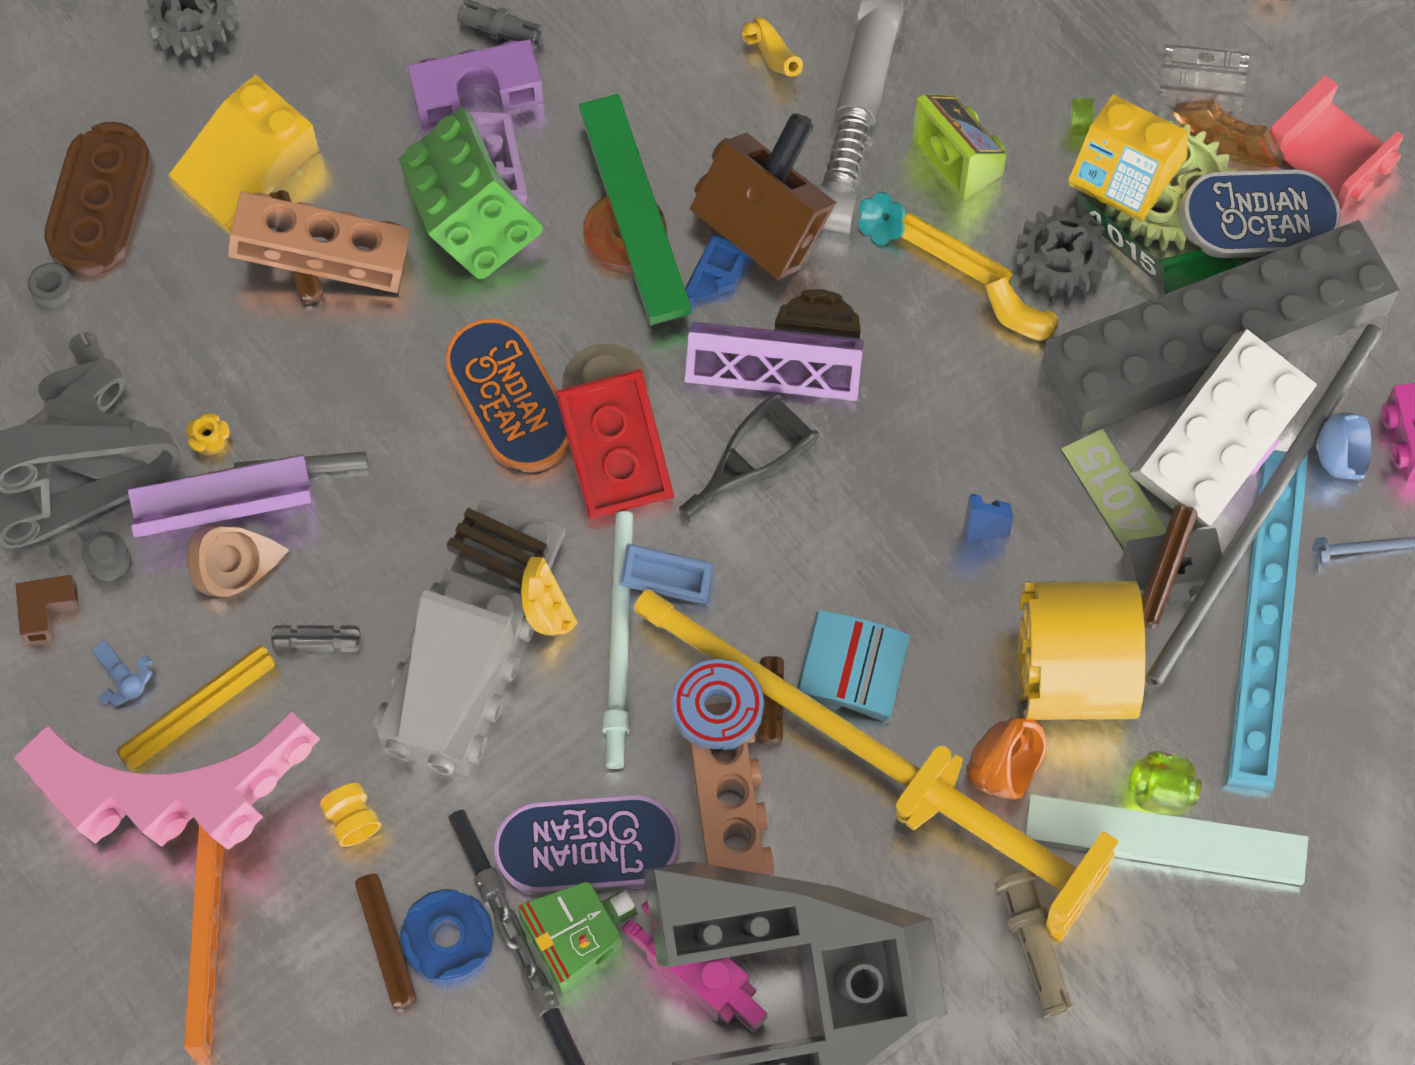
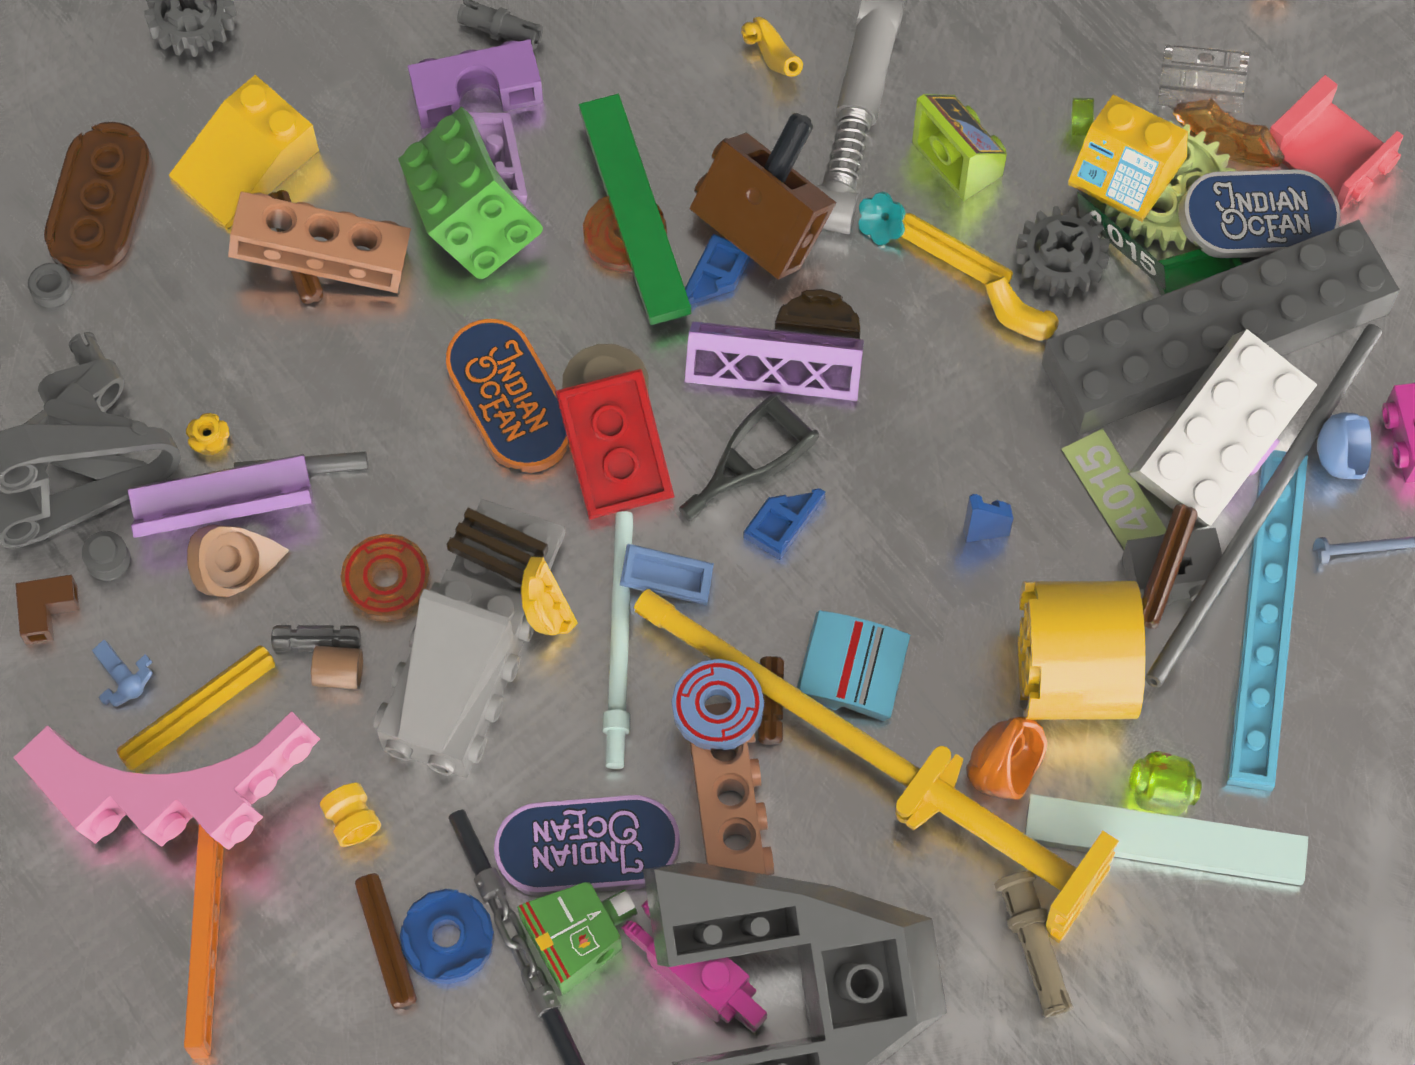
none -> medium nougat beam [311,646,363,689]
none -> clear orange tile [340,534,431,622]
none -> blue tile [743,488,826,560]

